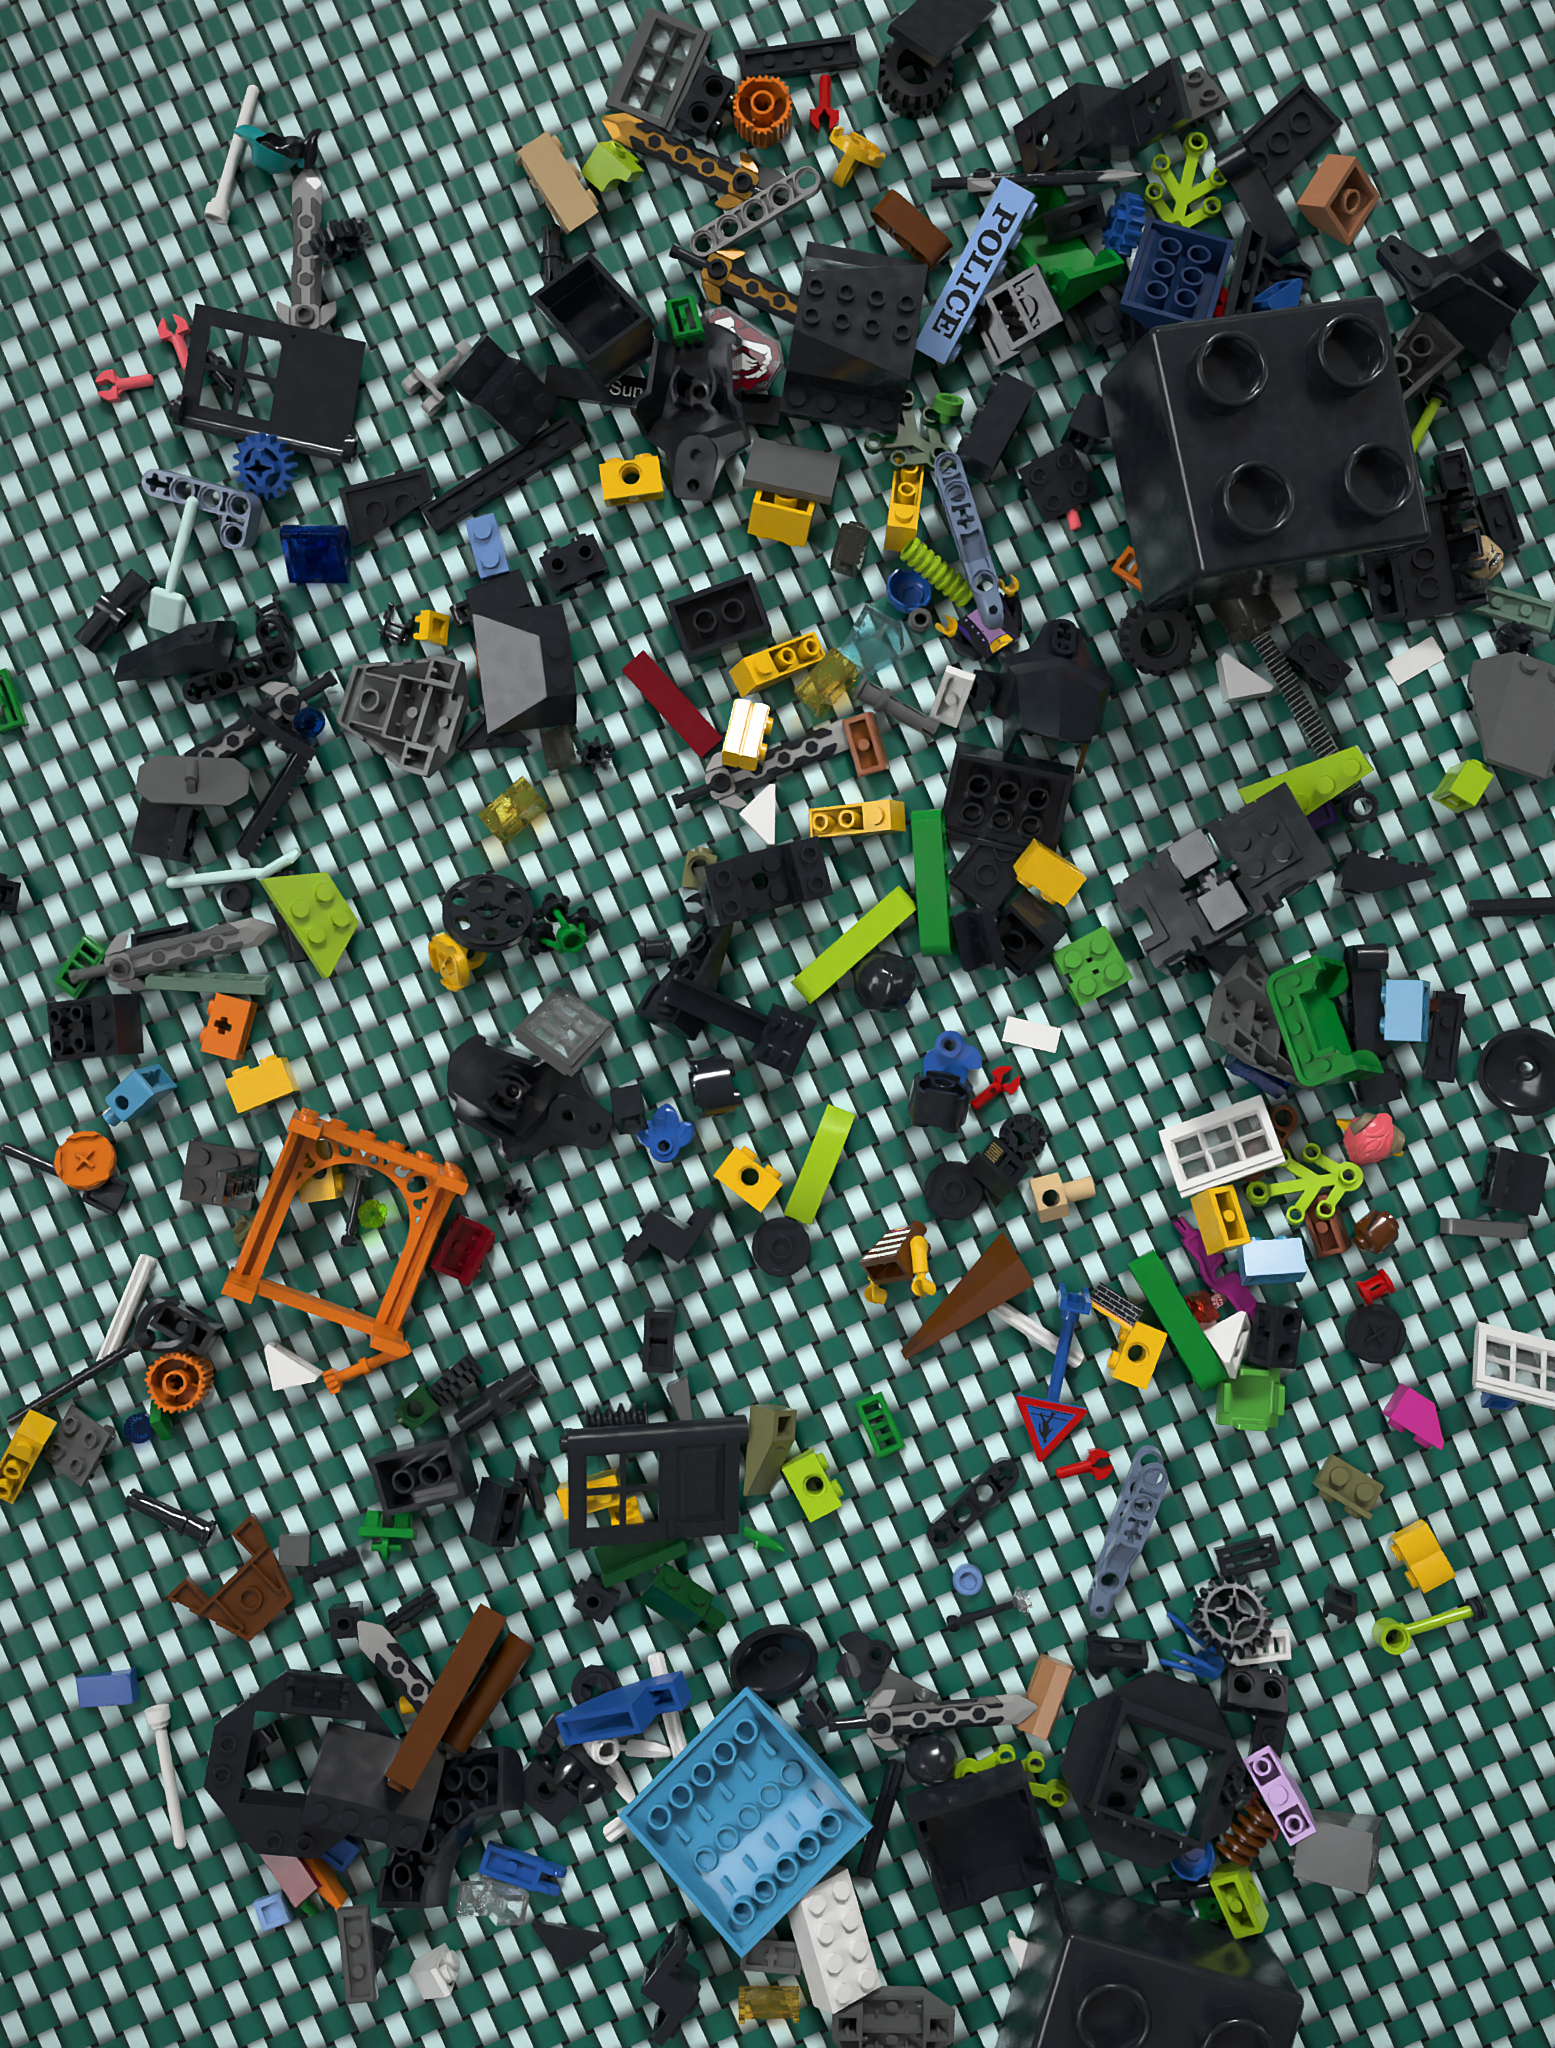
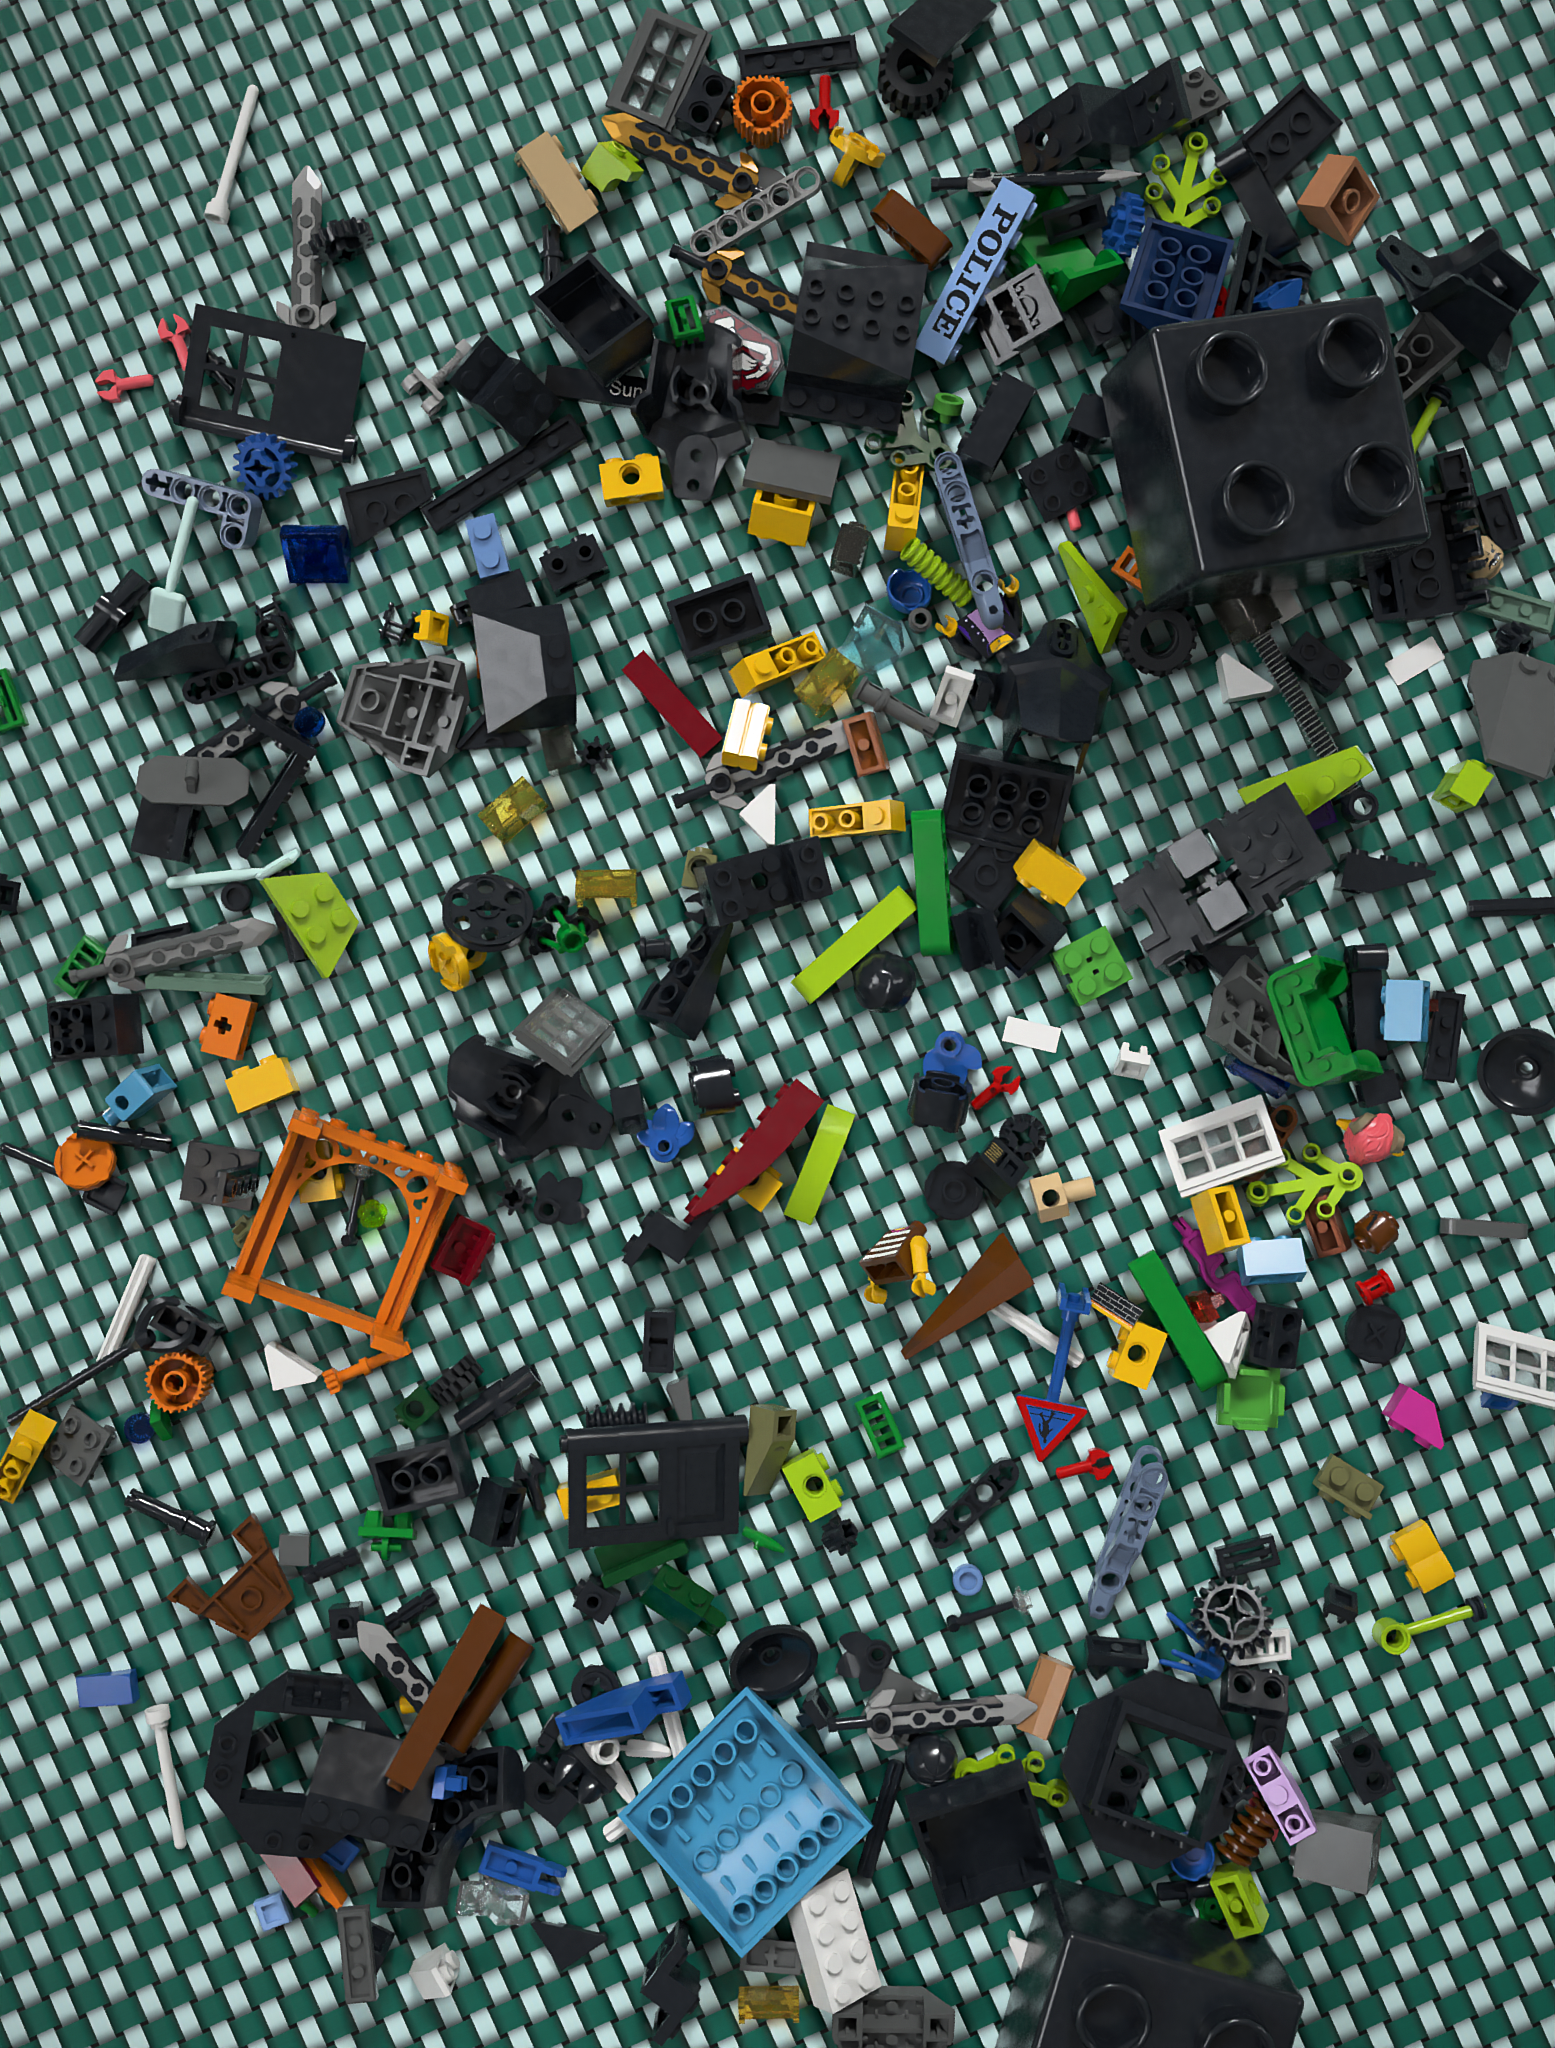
hair [233,125,322,175] -> none
yellow tile [608,1496,644,1525] -> none
black bracket [659,972,817,1077] -> none
black tile [751,1217,811,1277] -> none
black bracket [1478,1146,1549,1216] -> none
none -> black pin [76,1120,172,1154]
none -> blue tile [431,1763,468,1800]
none -> black plate [533,1171,590,1225]
none -> clear yellow hinge [575,869,638,908]
none -> dark red slope [683,1078,824,1224]
none -> black gear [821,1515,858,1556]
none -> lime wing [1058,541,1128,655]
none -> white tile [1113,1042,1151,1080]
none -> black brick [1330,1726,1397,1805]

